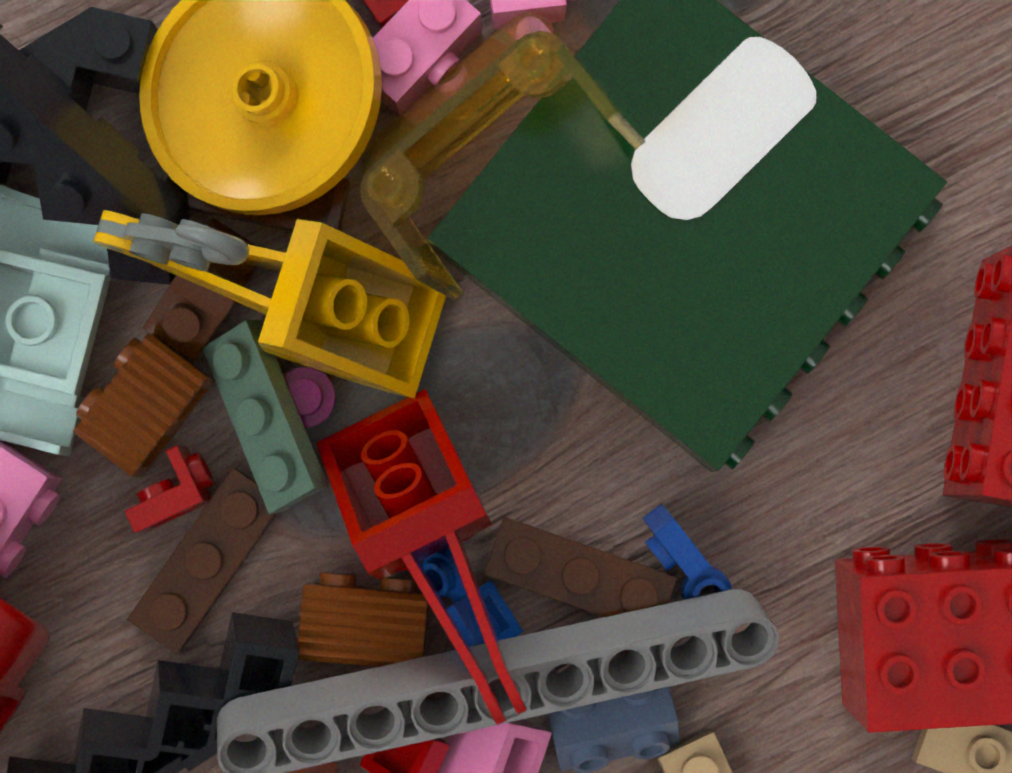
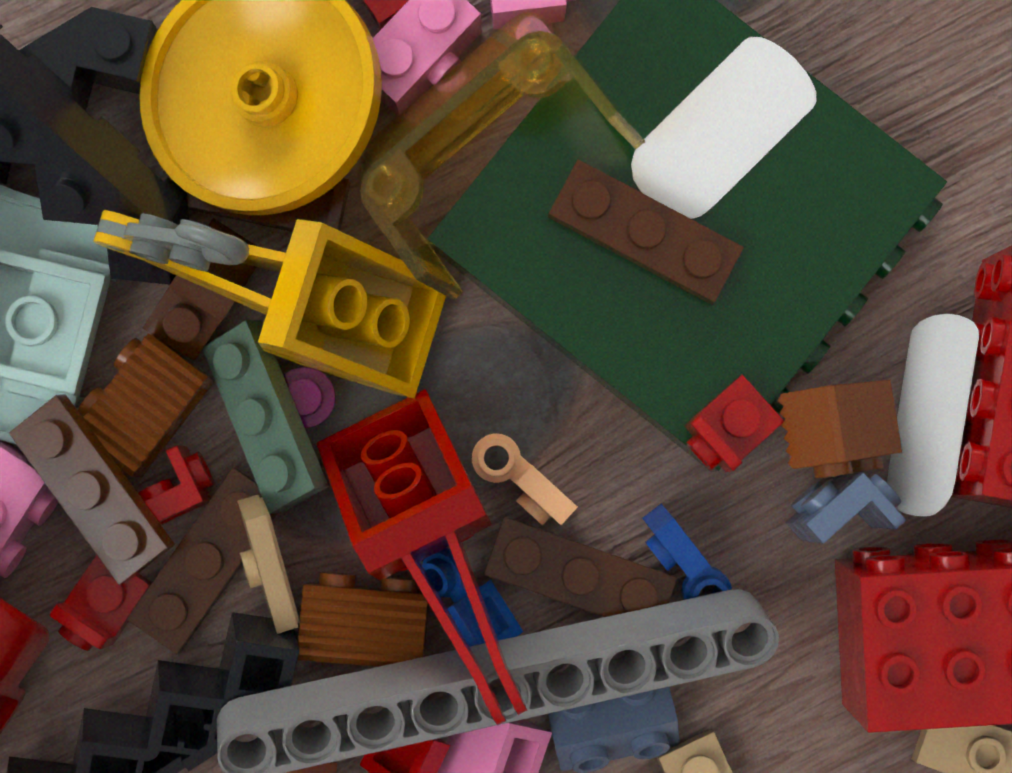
none -> reddish brown plate [9,394,175,585]
none -> red bracket [49,555,152,651]
none -> tan plate [237,495,300,634]
none -> light nougat plate [472,434,578,526]
none -> reddish brown plate [548,159,744,305]
none -> red bracket [684,374,784,472]
none -> dark orange brick [778,379,902,479]
none -> sand blue bracket [786,473,906,544]
none -> white sticker [887,314,979,516]

